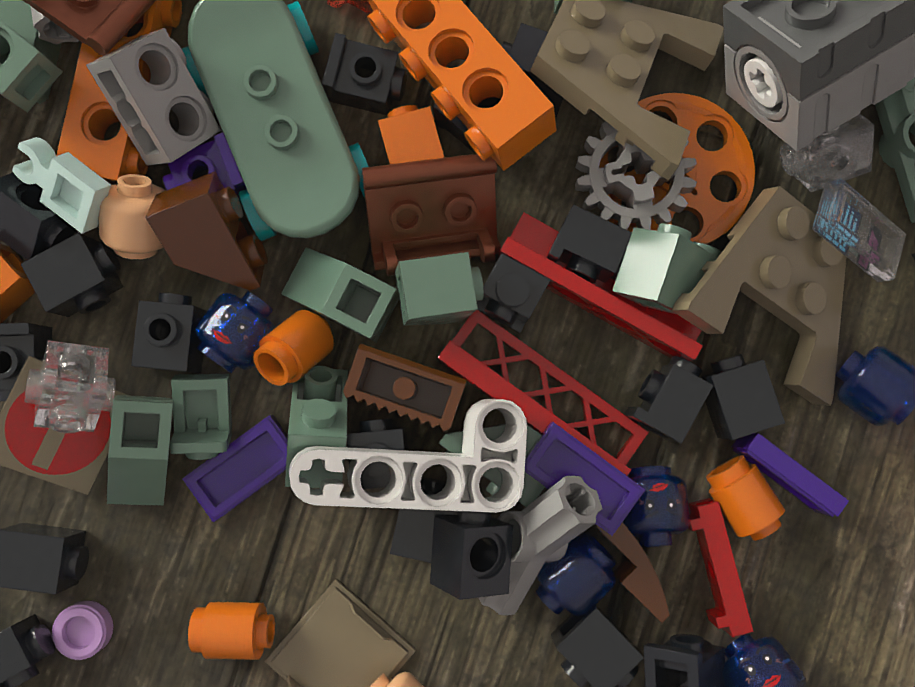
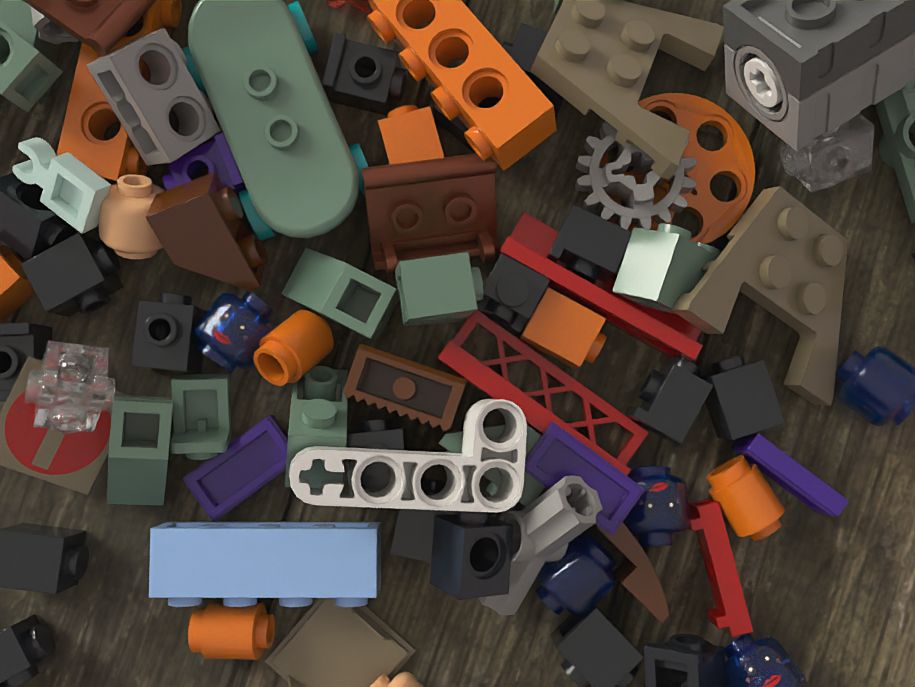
lavender tile [52,601,113,660] -> none
clear tile [812,178,906,282] -> none
none -> light blue brick [149,522,382,607]
none -> orange brick [519,287,607,369]

